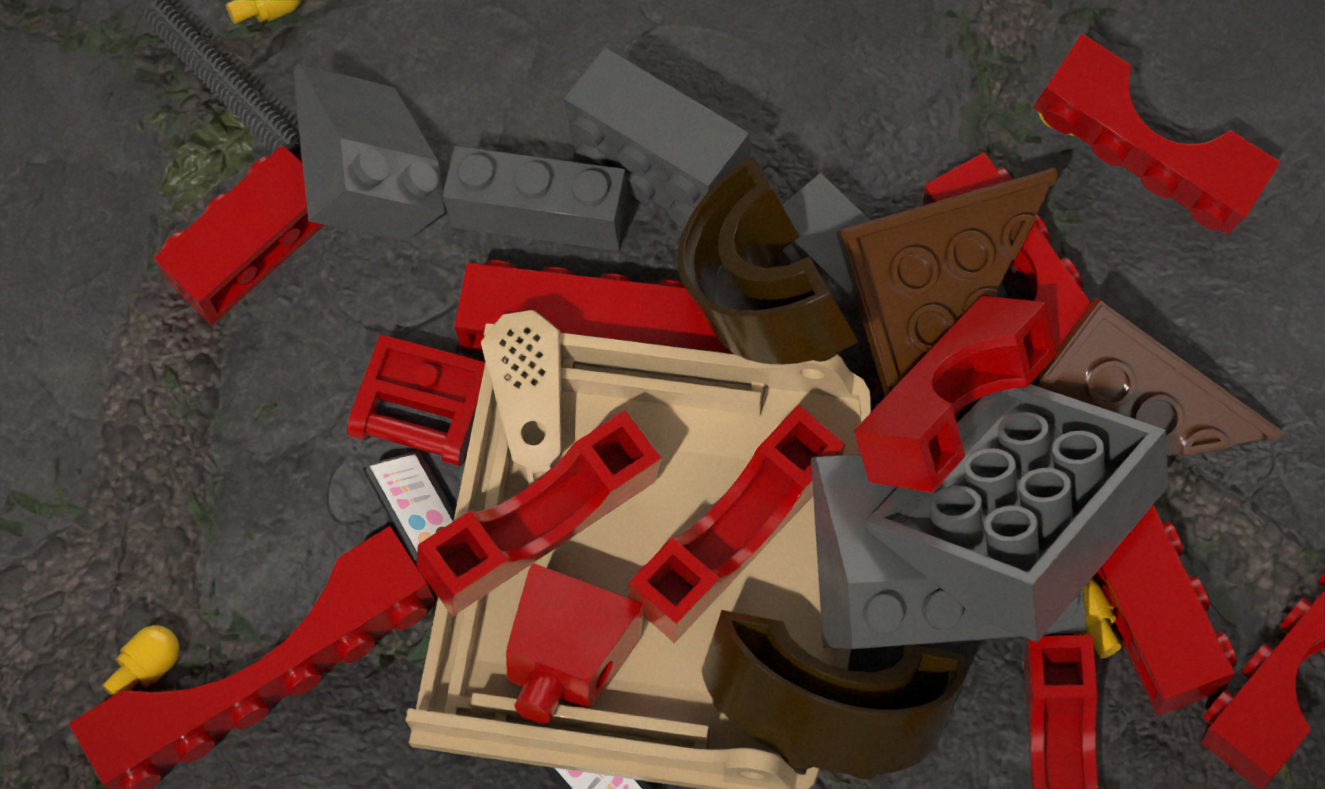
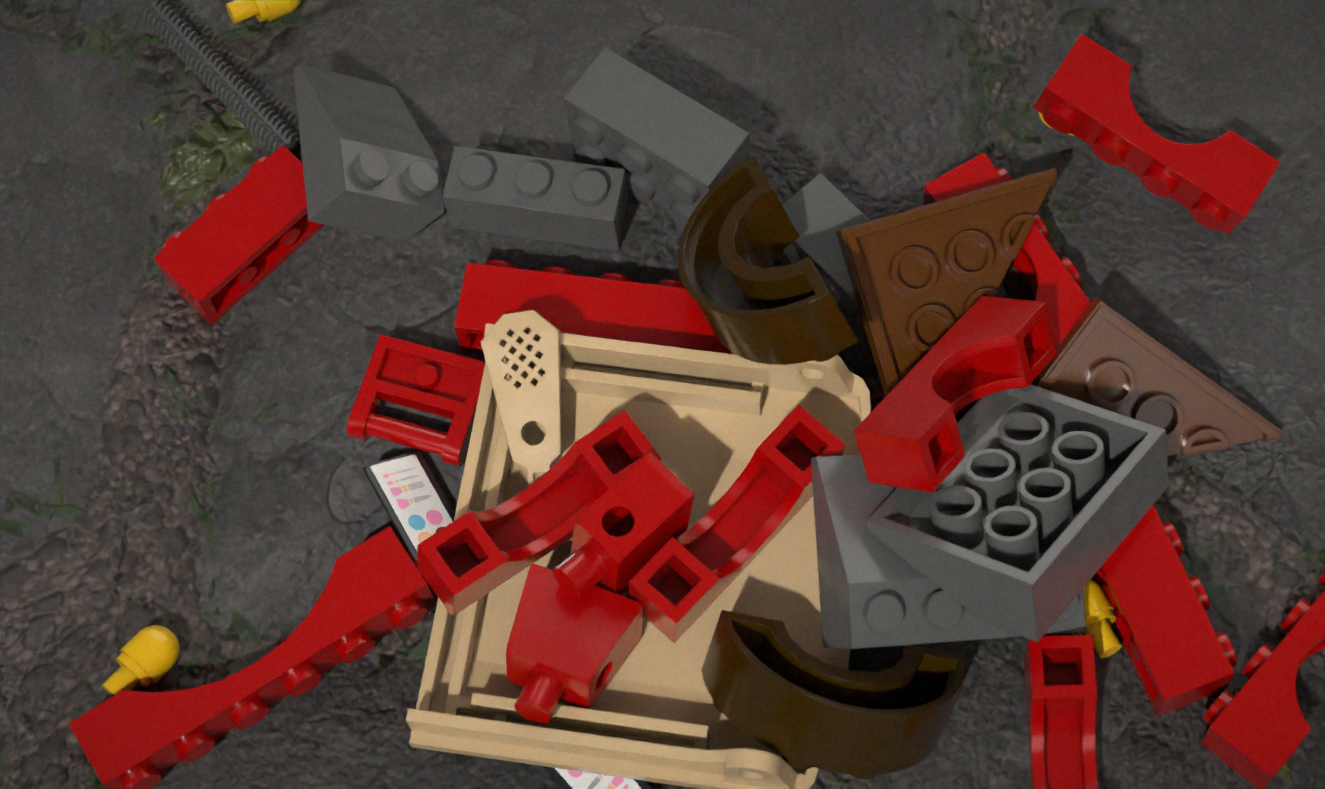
none -> red torso [553,452,694,599]

